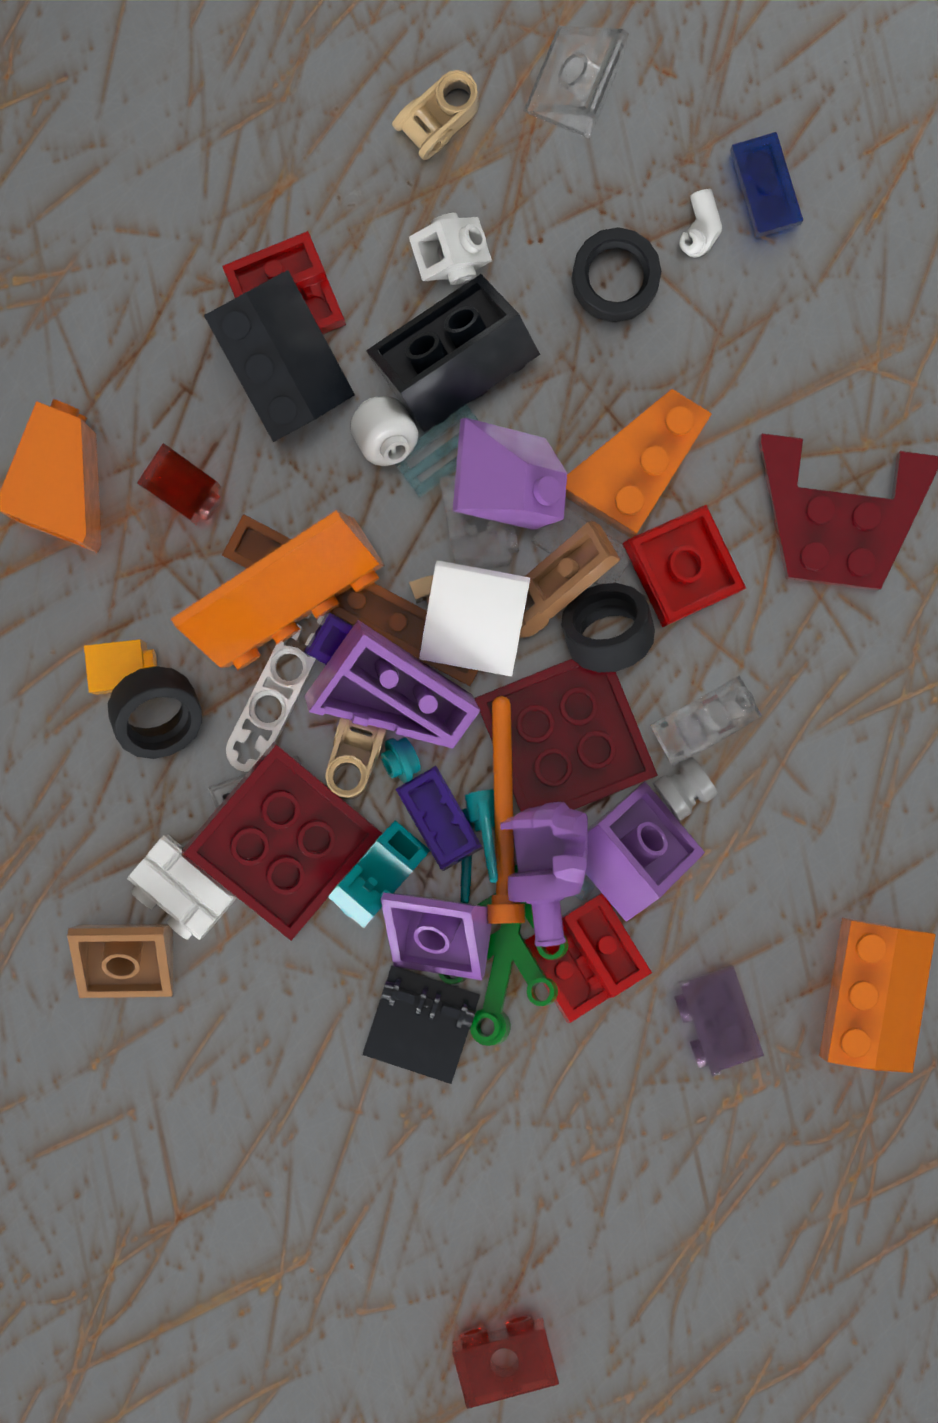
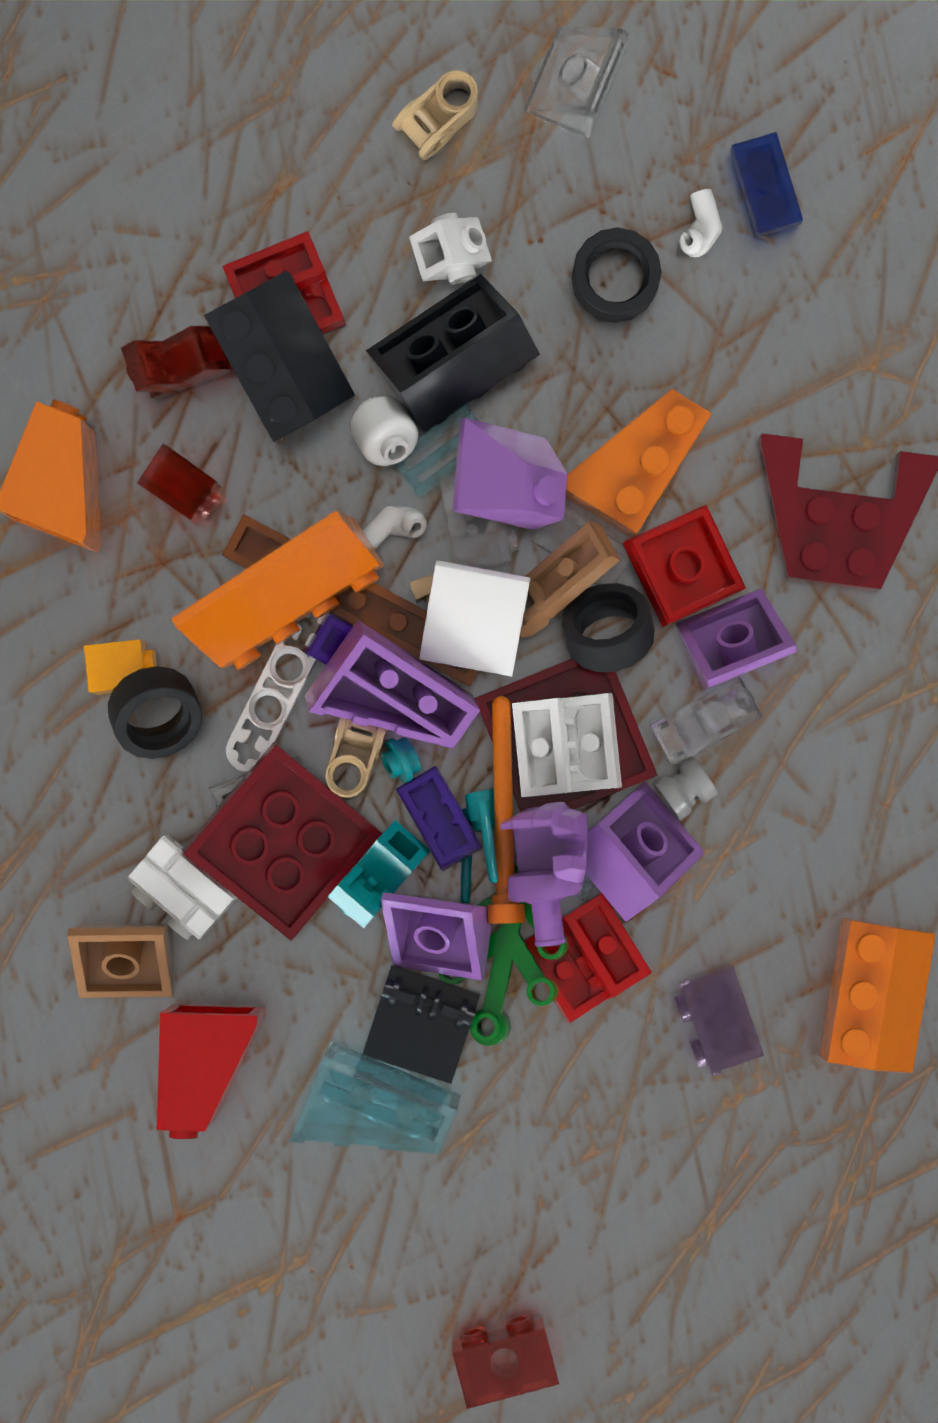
none -> clear red brick [121,325,233,399]
none -> red slope [156,1004,266,1139]
none -> clear light blue wedge [289,1041,461,1154]
none -> white arm [362,506,427,550]
none -> white slope [512,693,622,797]
none -> medium lavender slope [676,588,797,690]

